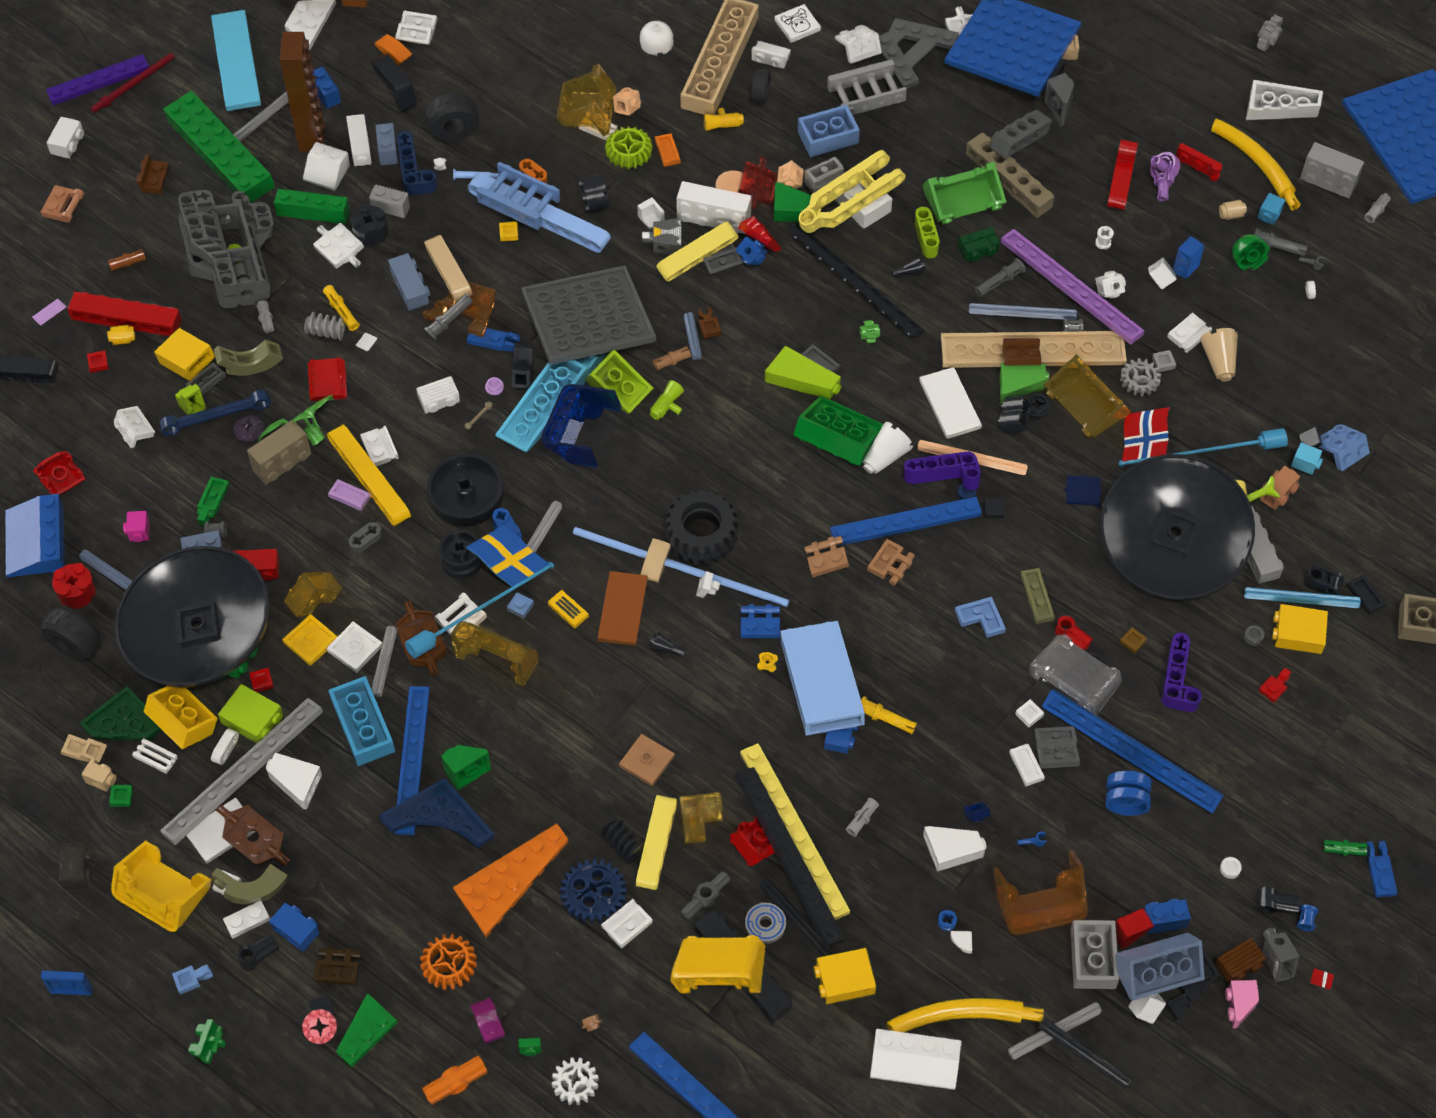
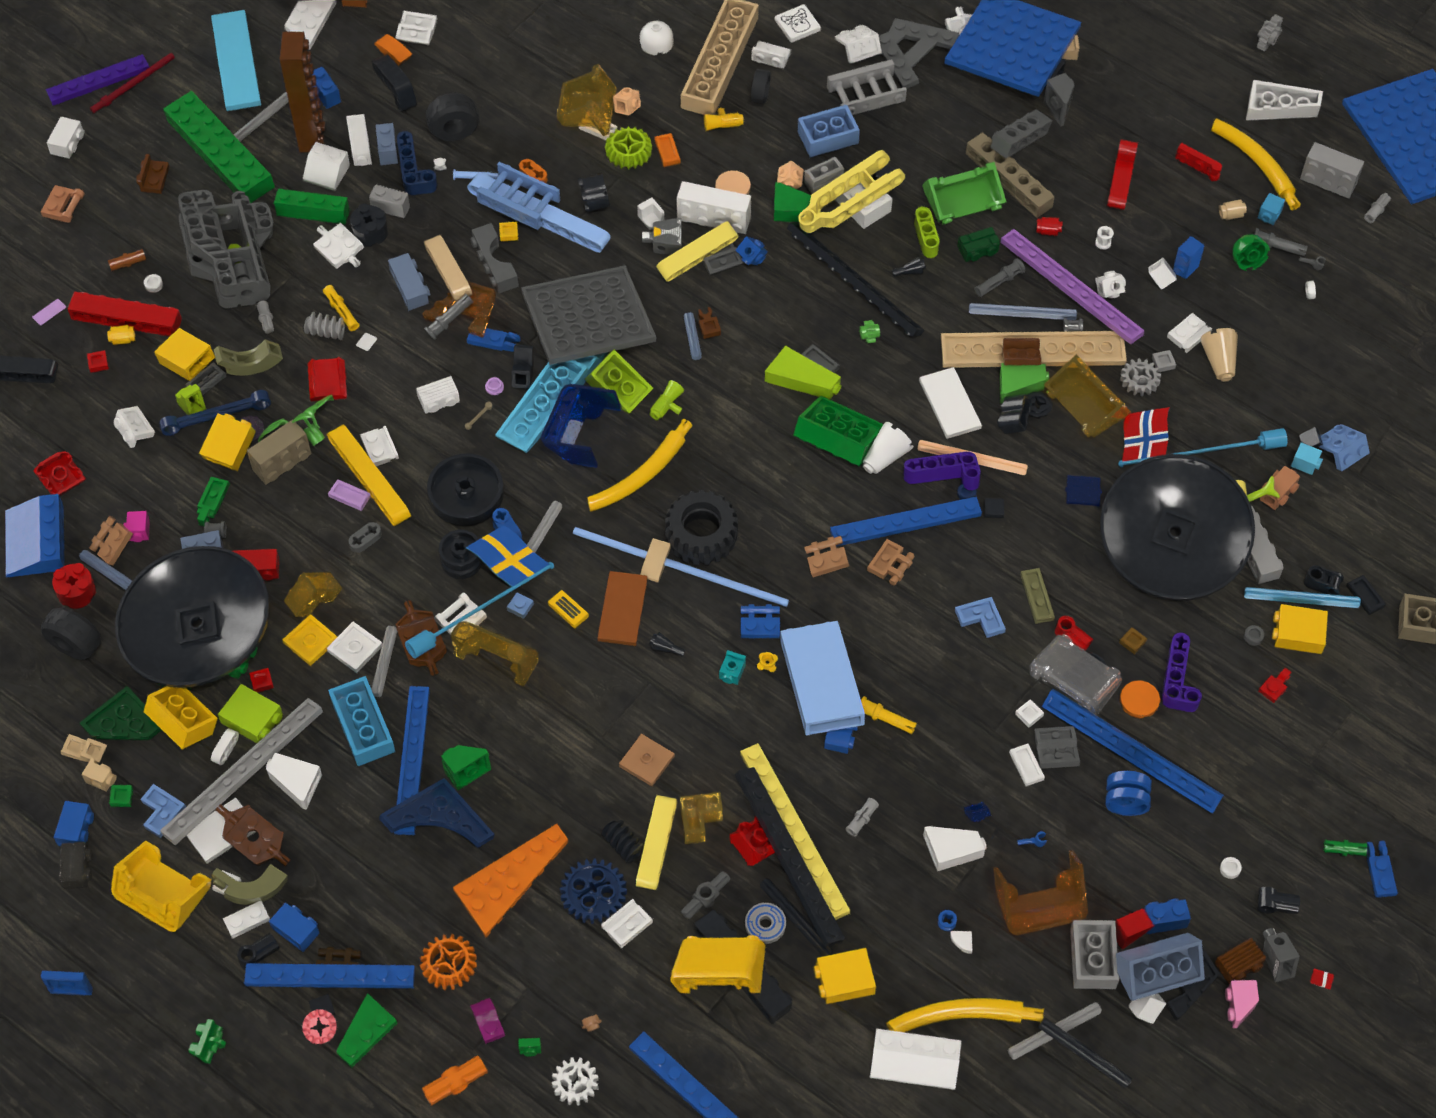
white tile [132,738,178,774] -> none
medium blue plate [172,965,213,995] -> none
medium nougat pin [653,346,691,371] -> none
white tile [696,571,720,598] -> none
clear red plate [738,157,778,209] -> none
red slope [738,216,782,252] -> none
medium lavender pin [1150,152,1180,201] -> none
blue bush [1297,905,1318,931] -> none
none -> blue brick [54,801,94,849]
none -> medium nougat plate [89,516,133,565]
none -> medium blue plate [141,784,186,838]
none -> white tile [144,274,163,293]
none -> yellow brick [199,413,256,471]
none -> blue plate [244,963,415,988]
none -> dark grey arch [470,223,519,294]
none -> yellow animal [587,419,692,512]
none -> teal brick [719,650,746,685]
none -> red brick [1037,217,1062,236]
none -> orange tile [1120,680,1160,719]

